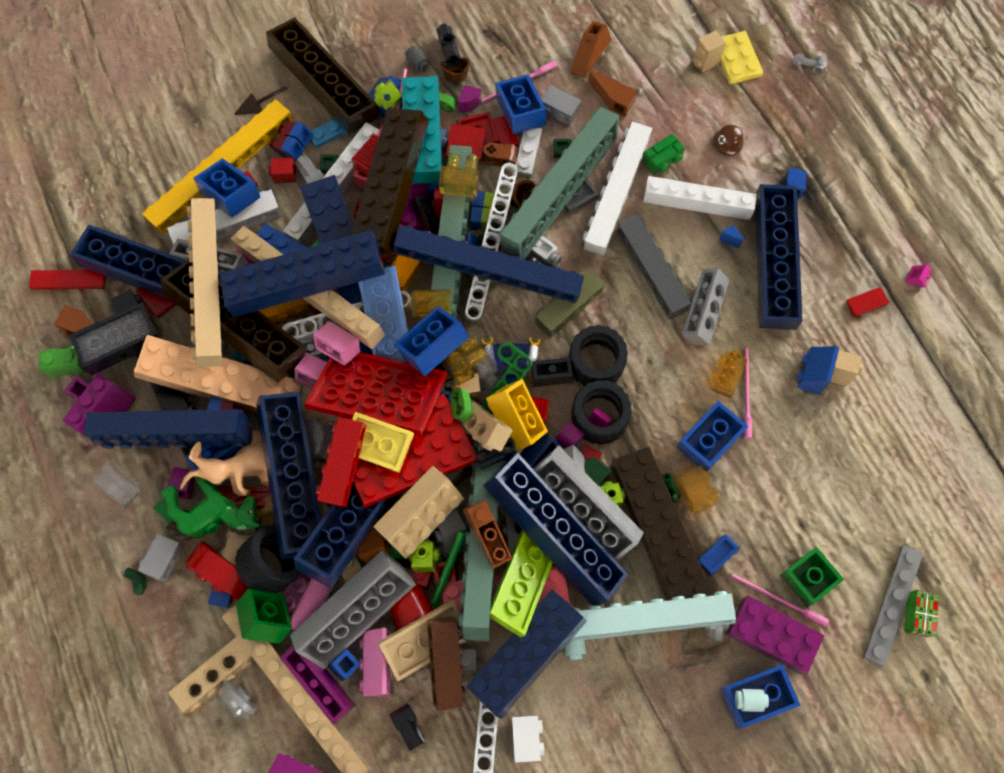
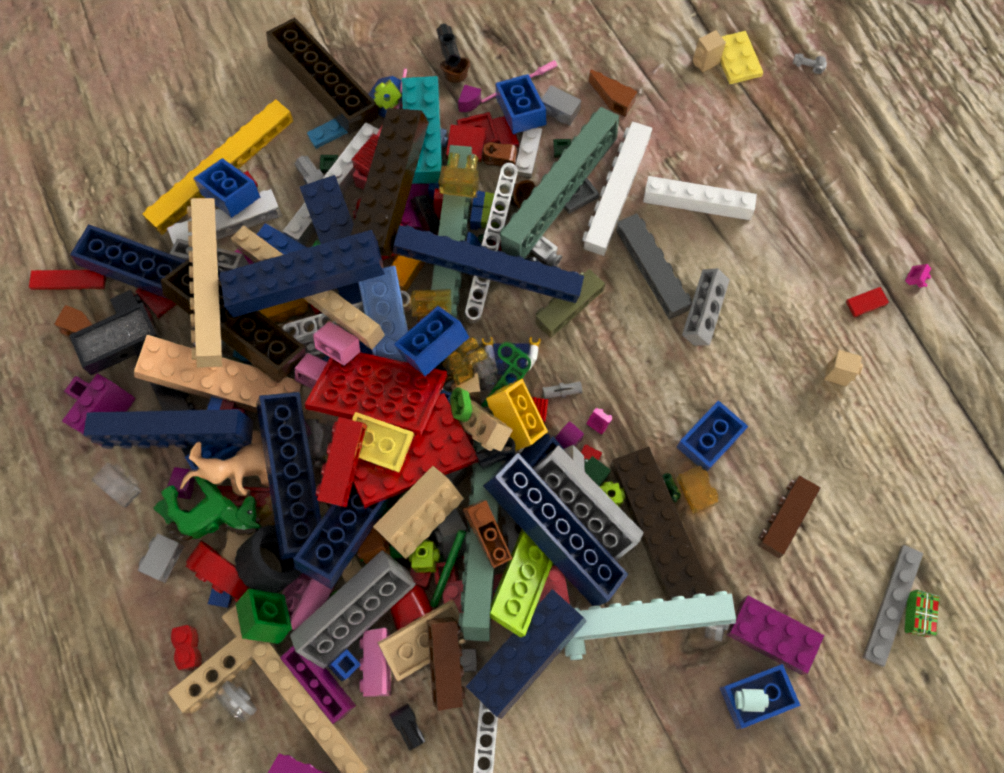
bright green brick [39,346,86,377] -> none
dark green arm [123,567,147,595] -> none
dark brown piece [234,87,287,114] -> none
red brick [268,158,296,183] -> none
blue hips [269,121,313,161] -> none
dark grey brick [405,46,430,72] -> none
bright green beam [439,92,458,113] -> none
white brick [512,716,545,763] -> none
black brick [531,358,573,387] -> none
black tyre [569,325,628,386] -> none
dark orange slope [570,21,612,78] -> none
black tyre [571,380,632,445] -> none
green brick [642,134,685,174] -> none
blue tile [698,534,740,576] -> none
clear yellow brick [709,350,748,398] -> none
reddish brown helmet [713,124,744,156] -> none
blue slope [719,225,744,248] -> none
bright pink piece [731,574,829,627] -> none
bright pink piece [743,348,753,439] -> none
dark blue brick [756,184,803,330] -> none
green brick [780,546,844,607] -> none
blue brick [784,168,807,199] -> none
blue slope [796,346,839,394] -> none
none -> red brick [171,625,202,672]
none -> light grey pin [542,381,582,399]
none -> reddish brown brick [758,475,821,558]

